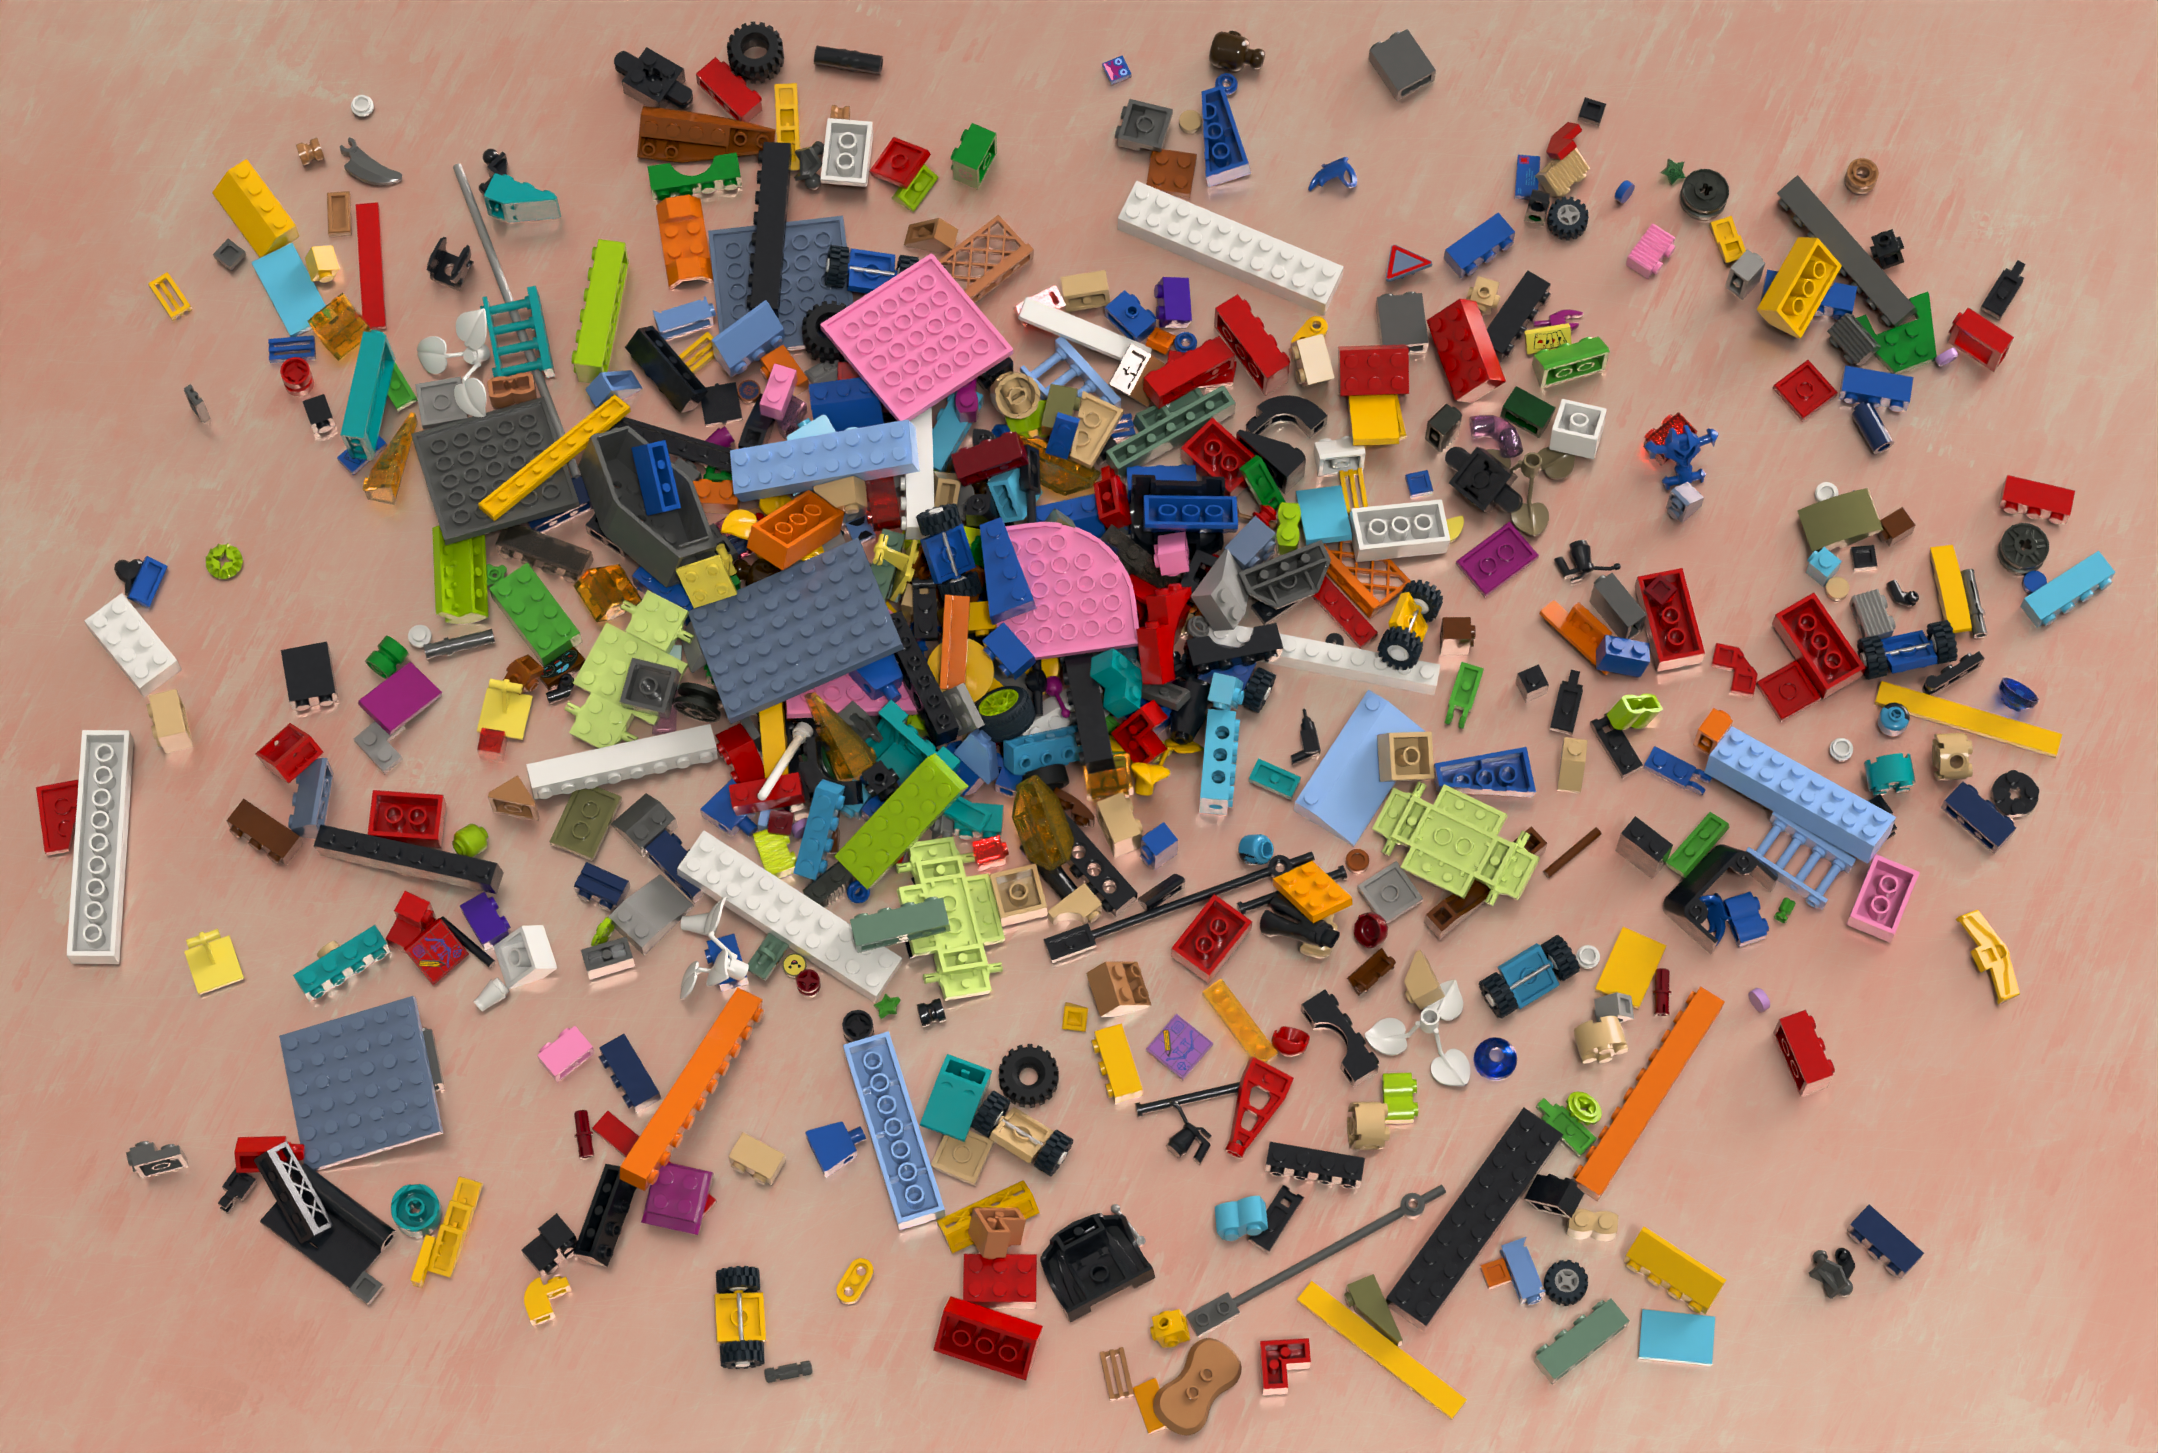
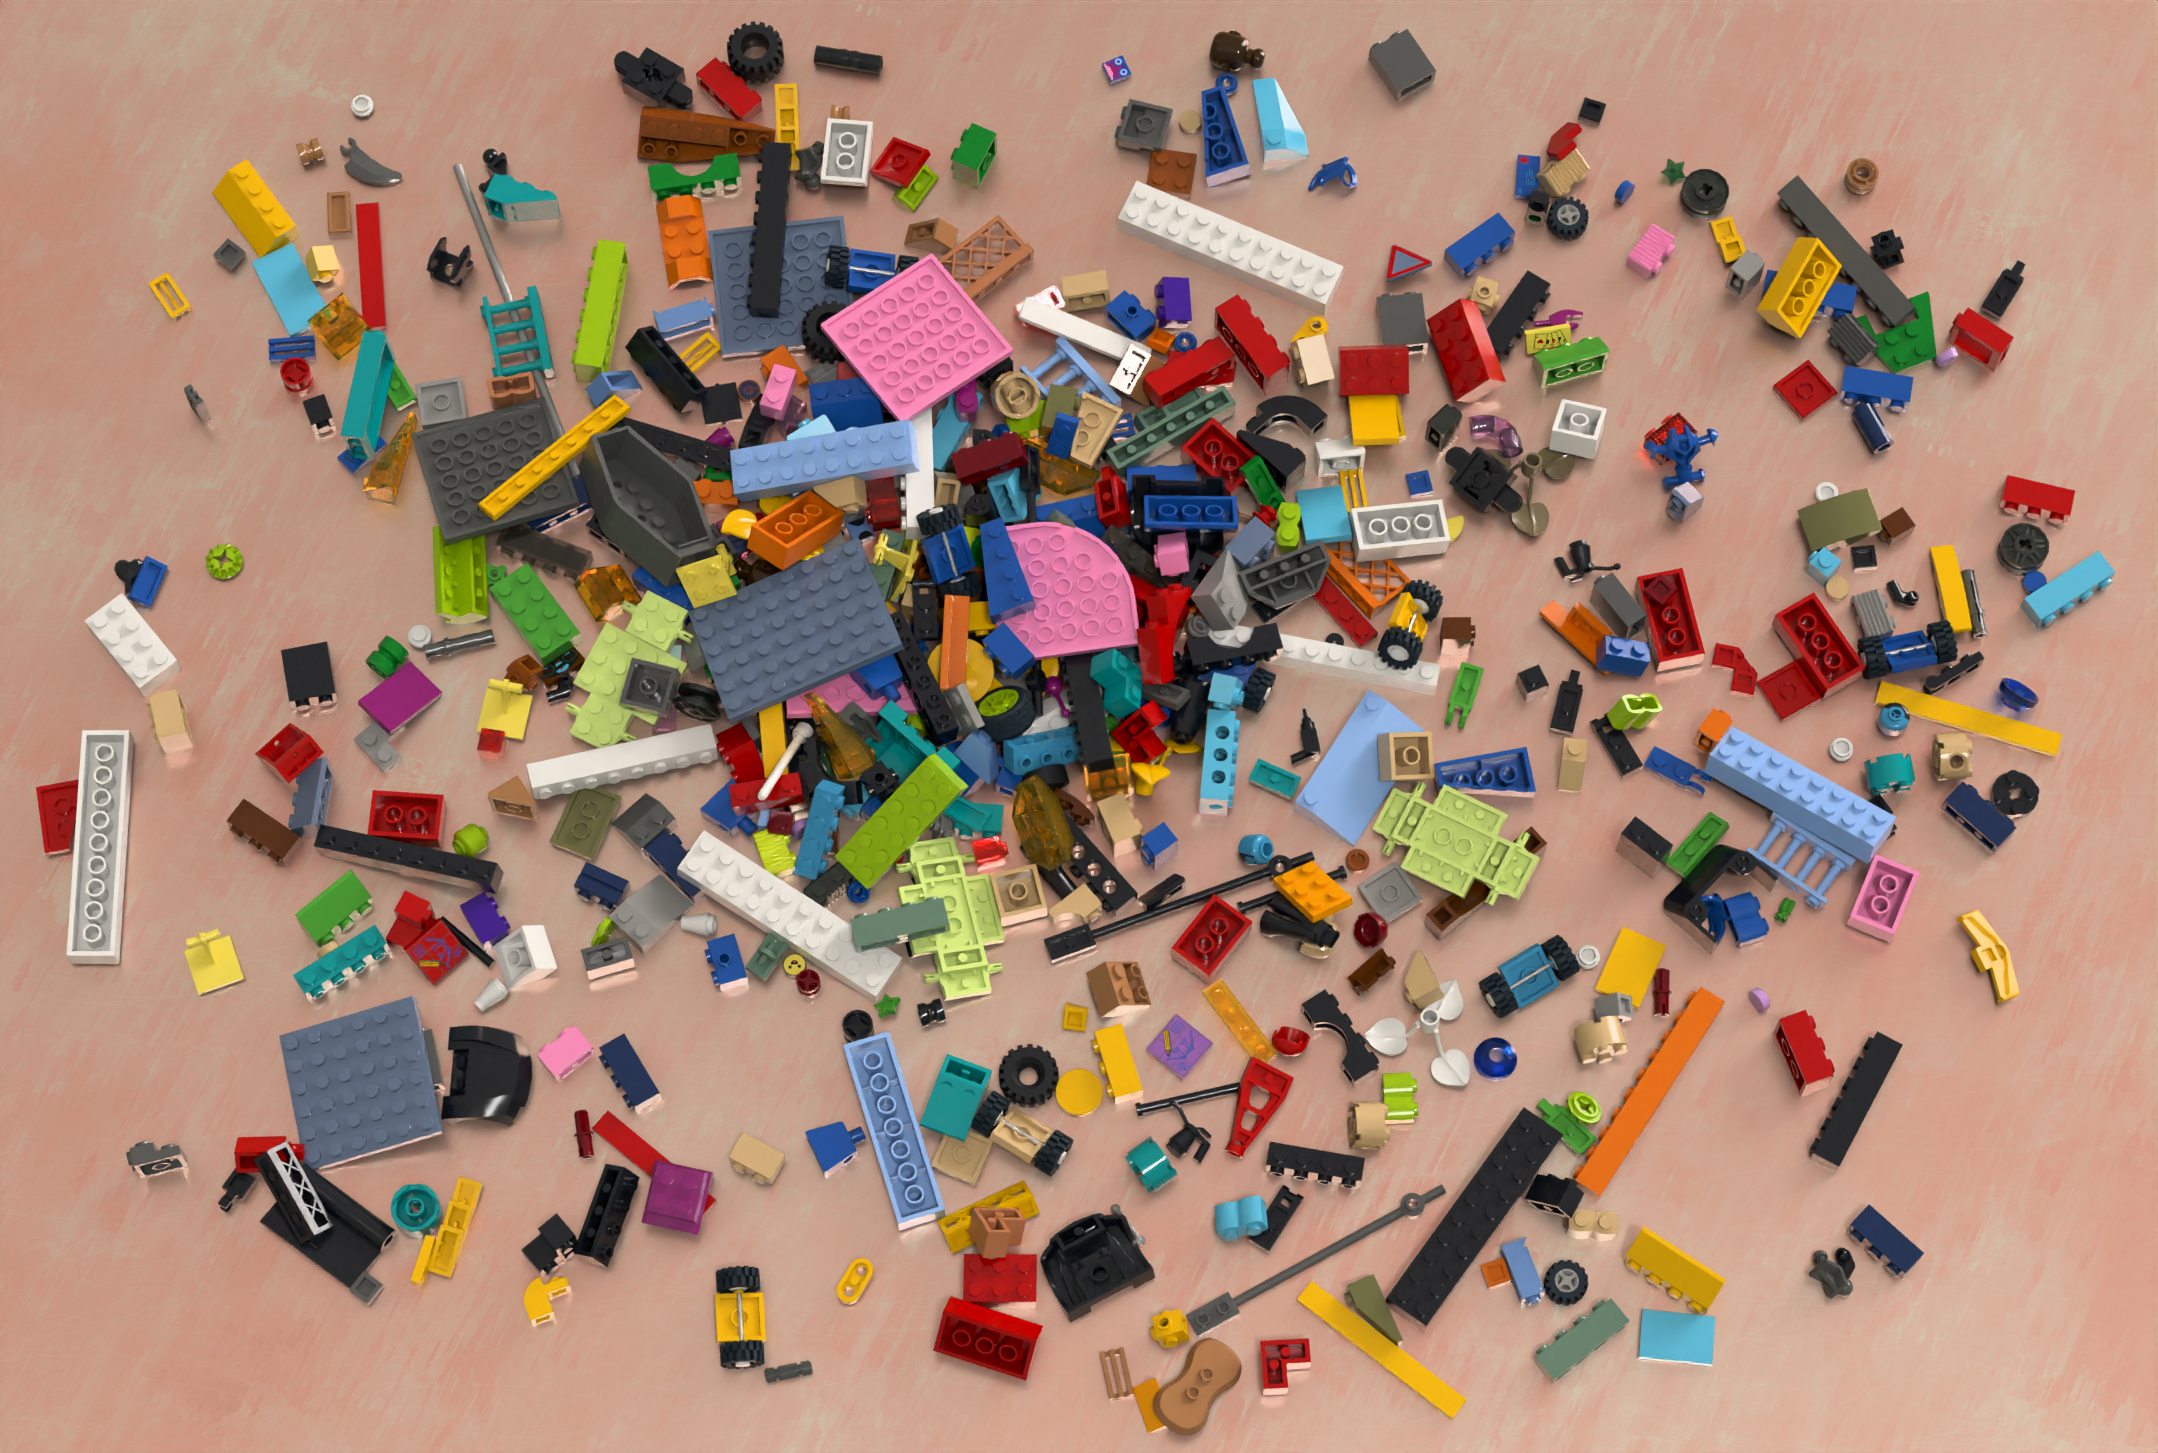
white plant [417,309,490,417] -> none
orange brick [620,988,764,1191] -> none
blue brick [631,440,681,515] -> none
white plant [680,897,749,1000] -> none
medium blue slope [711,300,785,377] -> none
magenta tile [1456,522,1539,598] -> none
dark green brick [1500,386,1556,439] -> none
reddish brown bar [1543,827,1602,878] -> none
none -> bright green slope [295,870,374,949]
none -> black piece [441,1026,532,1126]
none -> yellow tile [1056,1069,1103,1117]
none -> teal brick [1125,1136,1179,1193]
none -> medium azure wedge [1252,78,1309,162]
none -> black brick [1810,1031,1903,1173]

